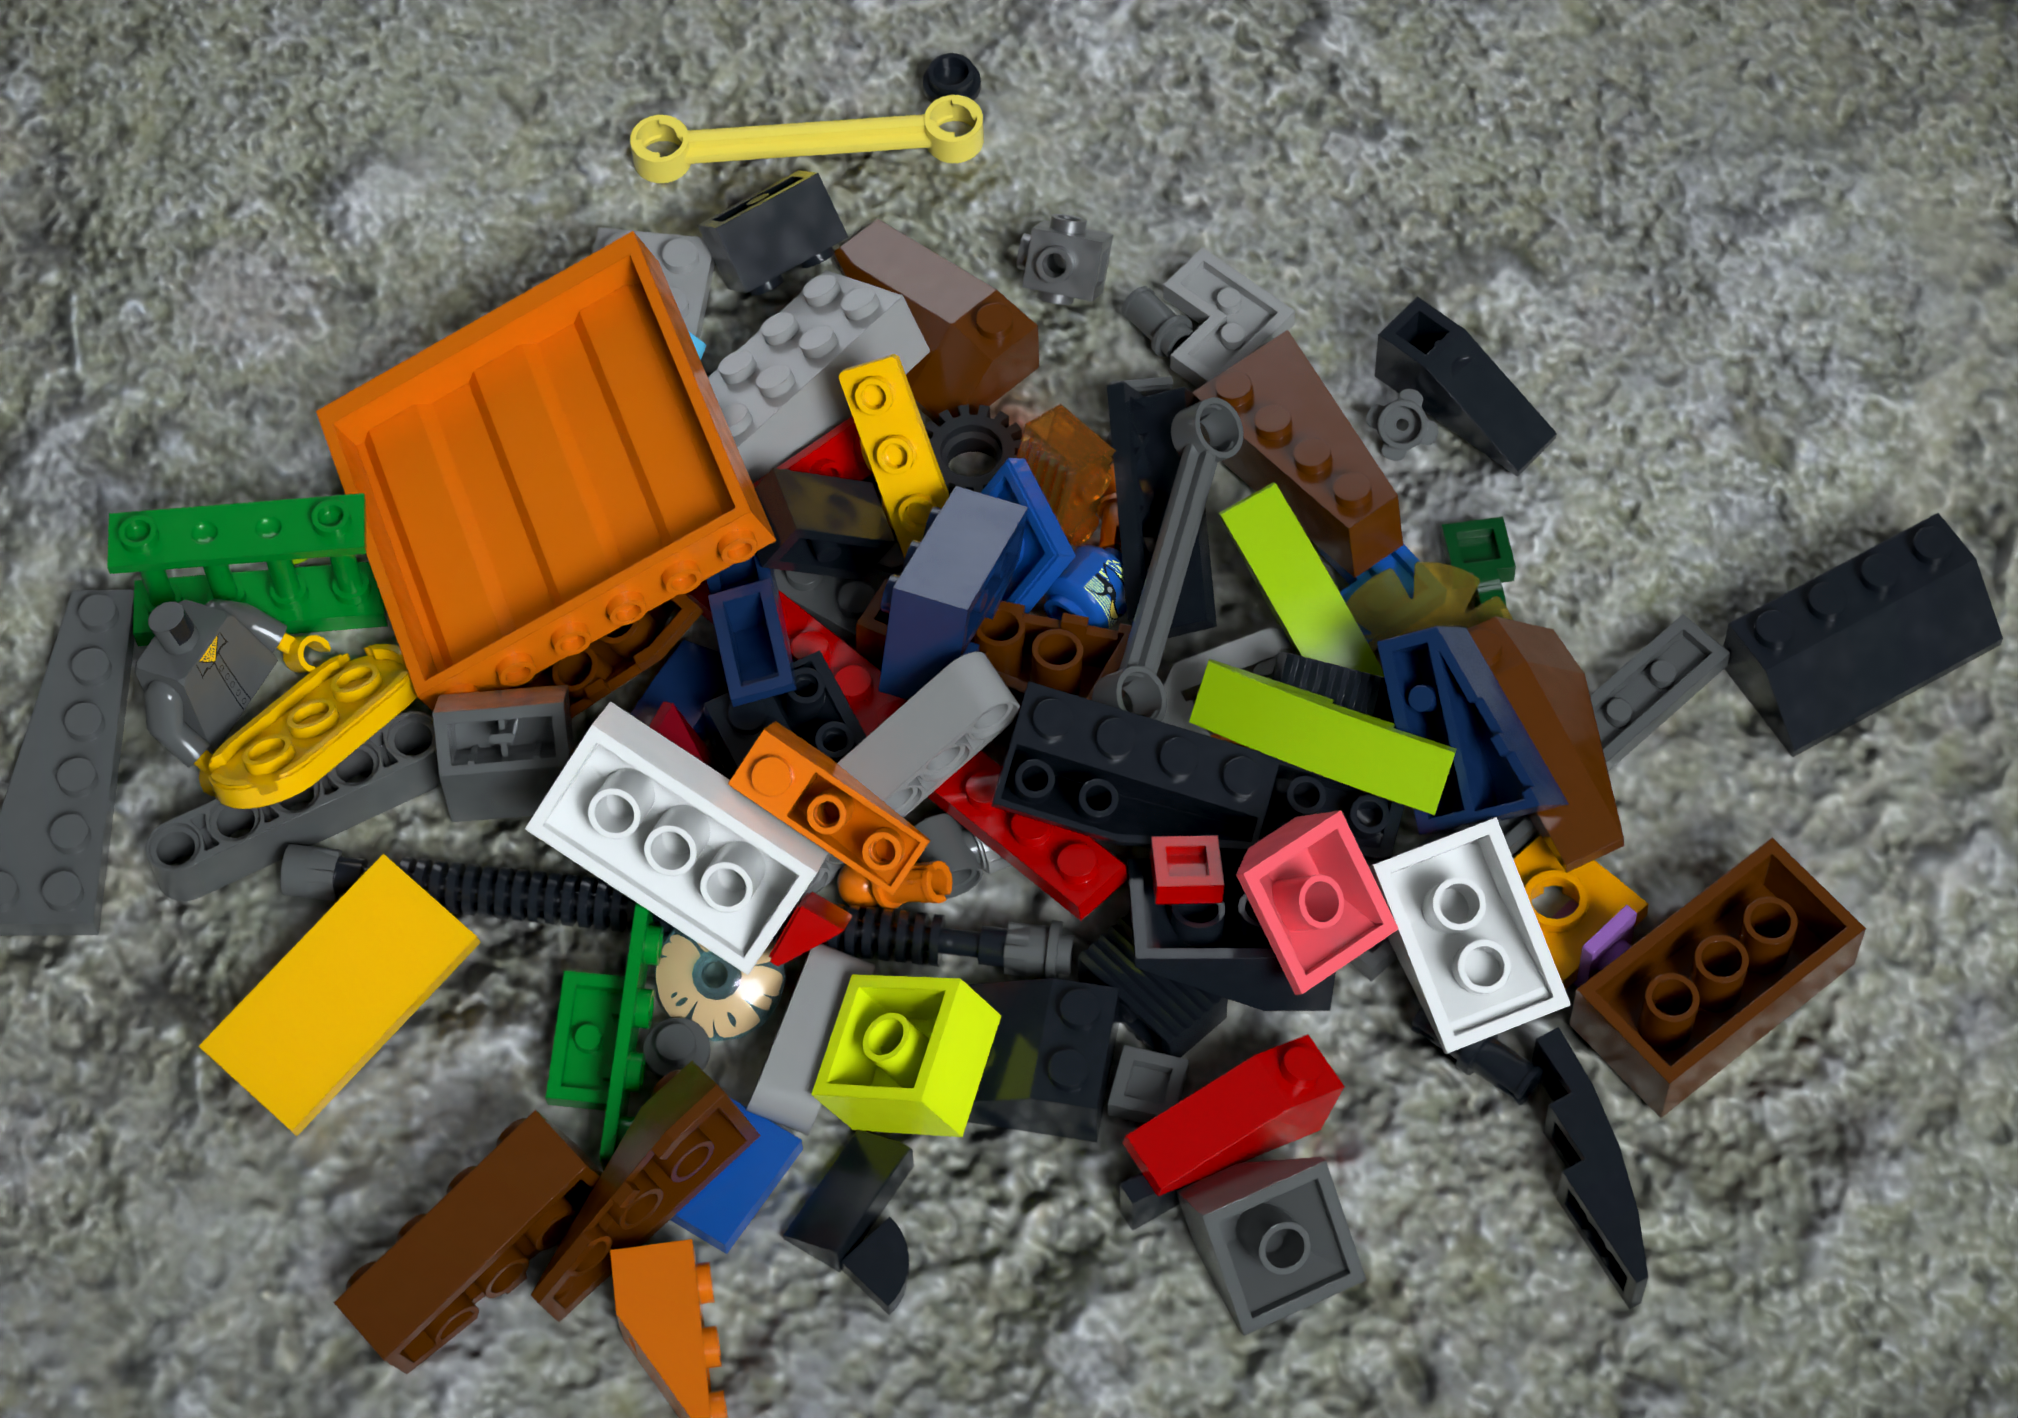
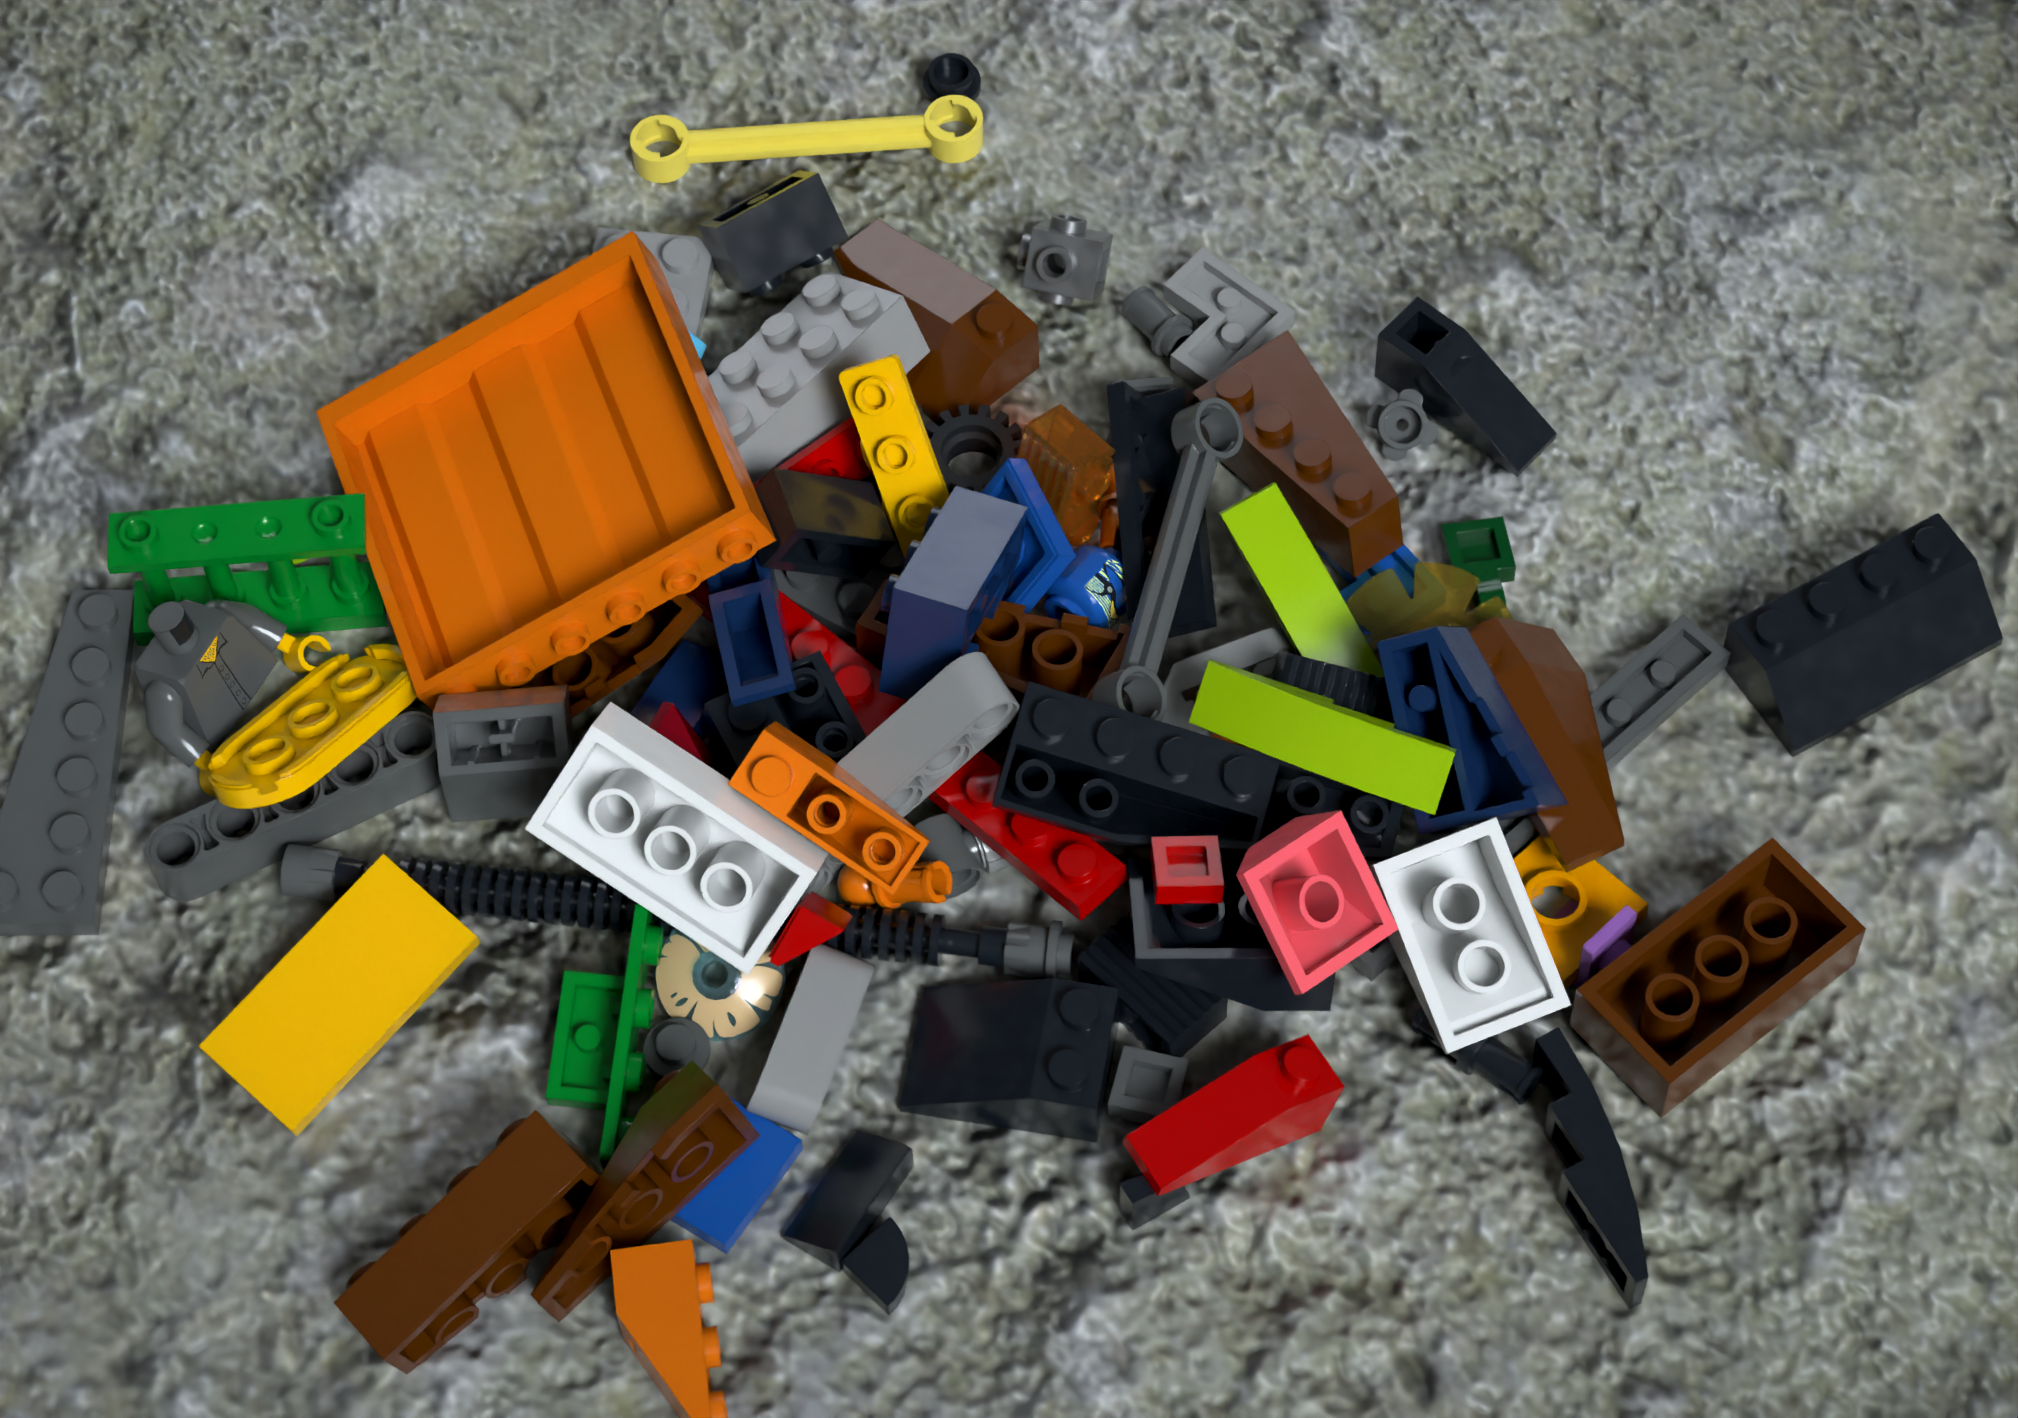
neon yellow brick [811,974,1001,1137] -> none
dark grey slope [1176,1157,1366,1336] -> none

